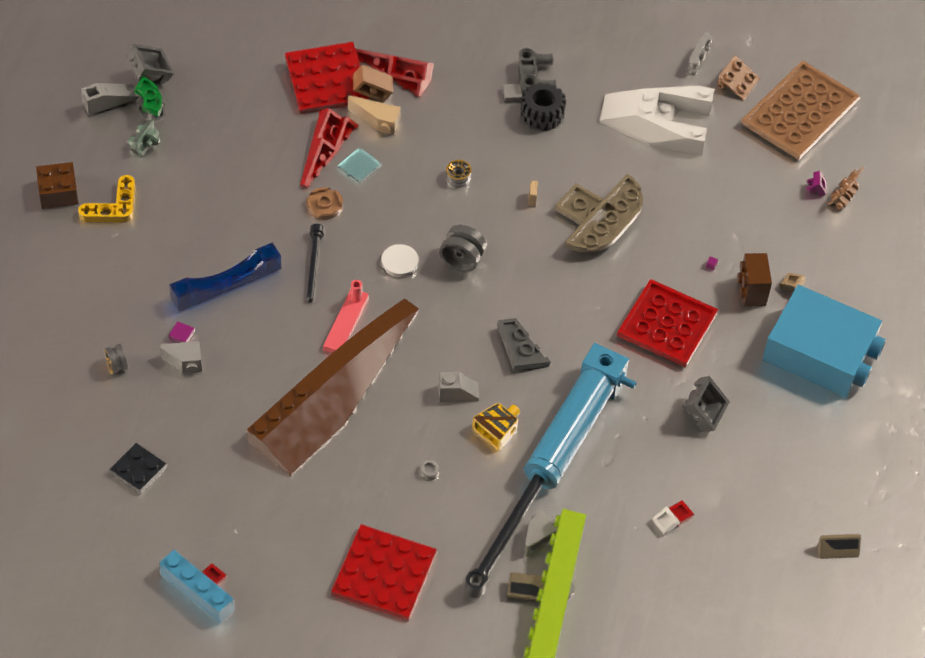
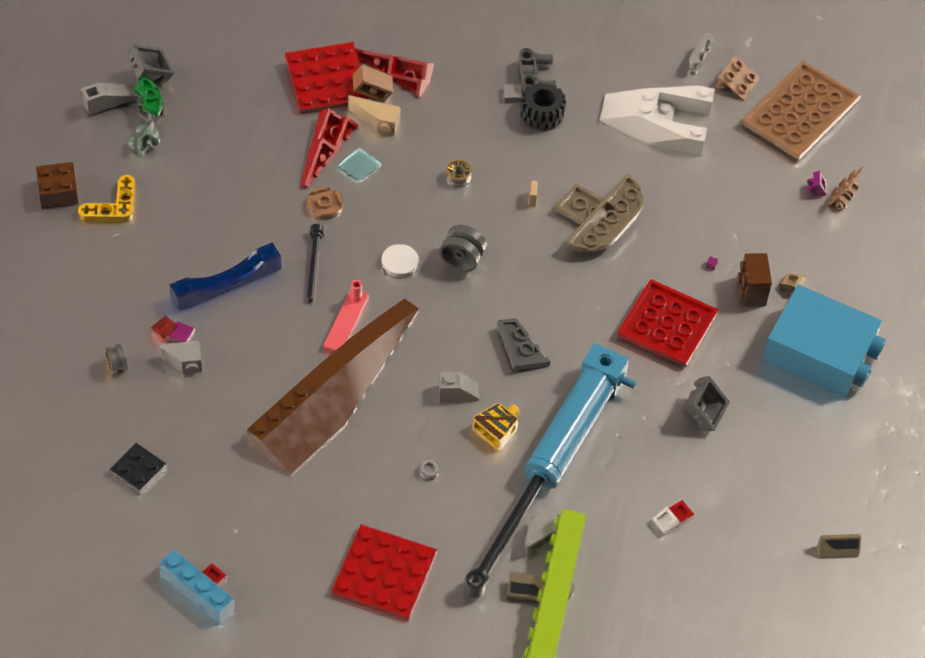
none -> clear red tile [151,315,178,339]

